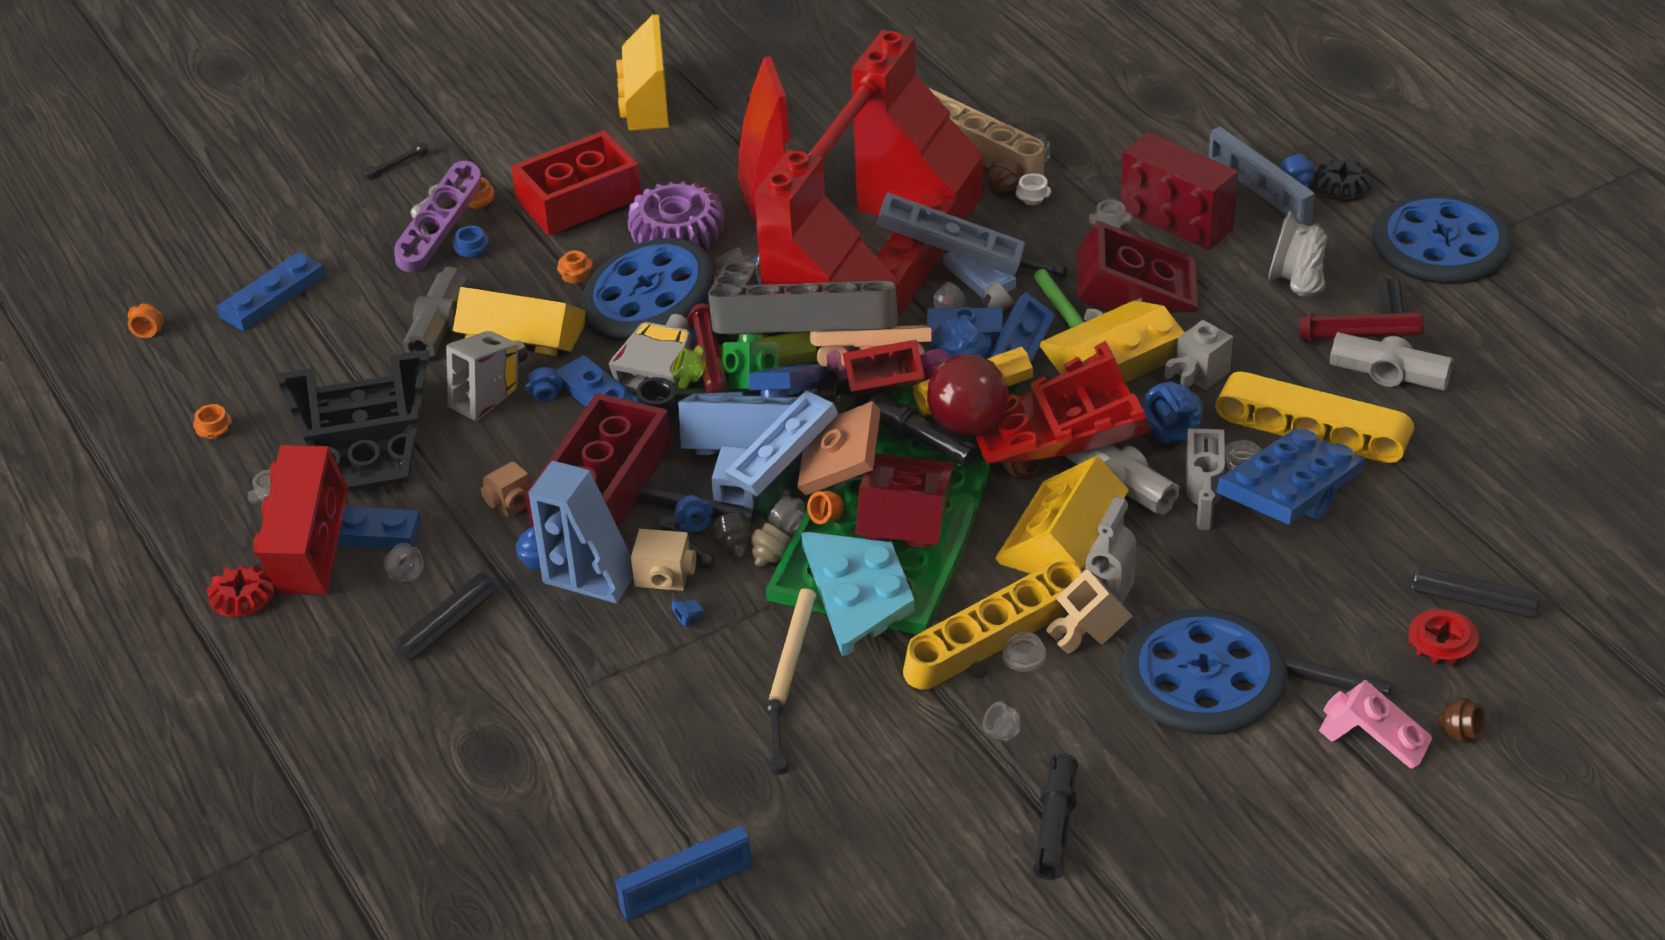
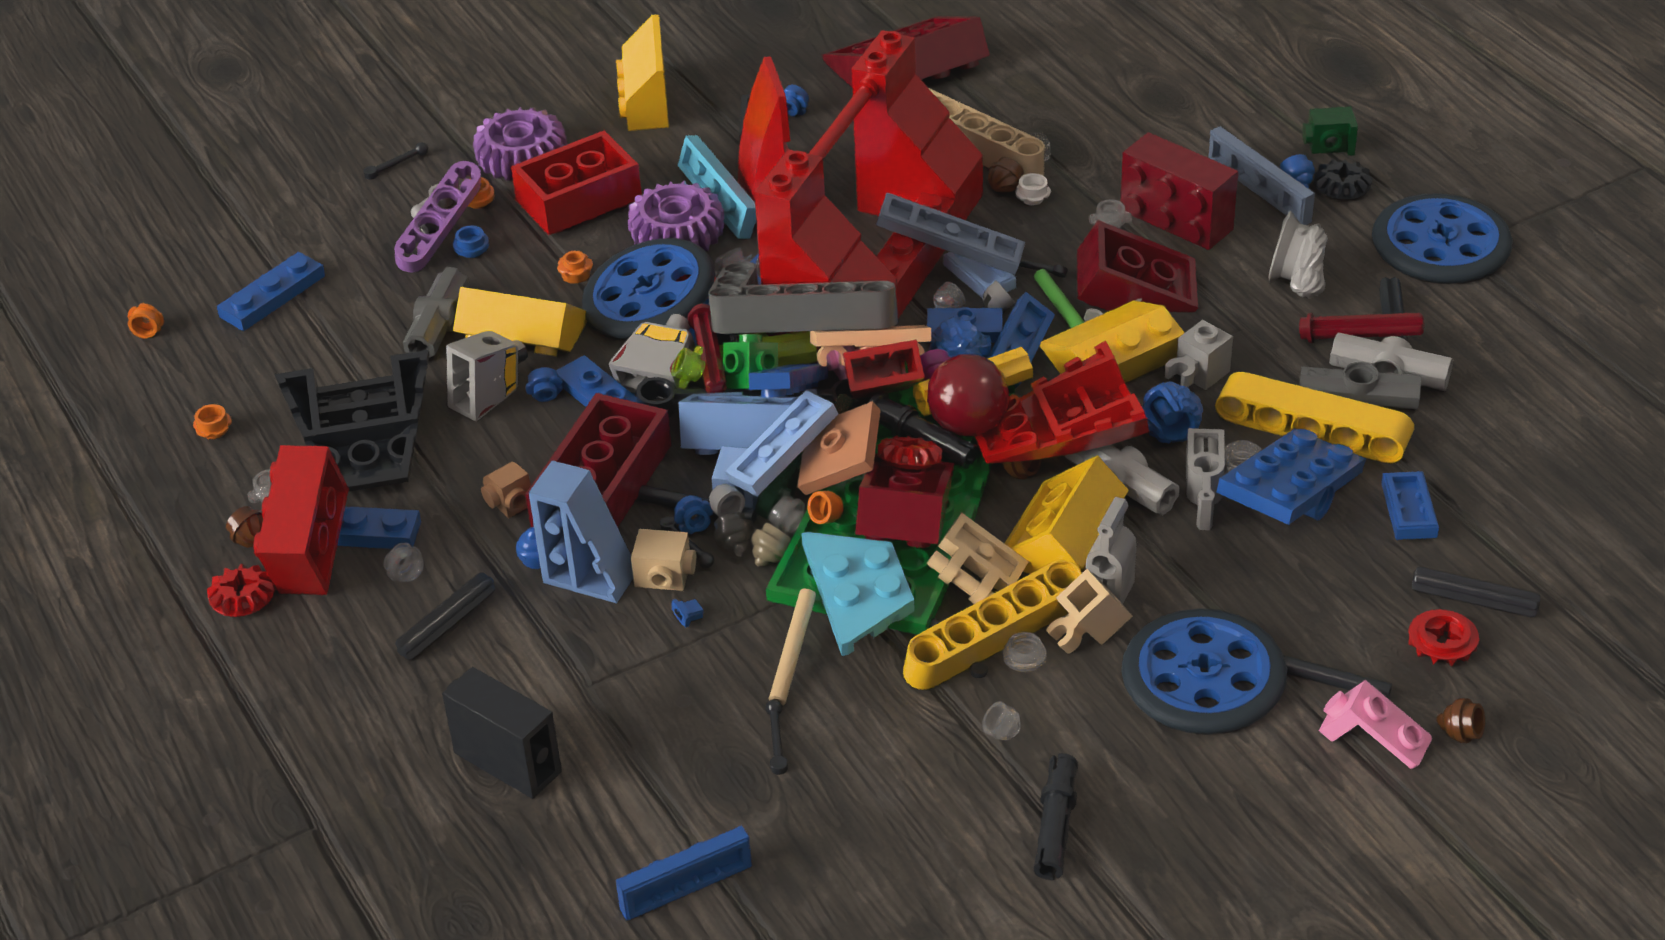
none -> reddish brown plate [226,506,263,548]
none -> black brick [442,666,562,799]
none -> medium lavender gear [473,107,567,181]
none -> medium azure plate [677,135,757,239]
none -> light grey hinge [709,484,745,520]
none -> blue plate [784,85,809,116]
none -> dark red slope [822,16,990,87]
none -> red gear [877,436,942,469]
none -> tan plate [926,513,1029,604]
none -> dark grey piece [1299,362,1421,410]
none -> dark green brick [1302,107,1358,156]
none -> blue plate [1381,471,1439,540]

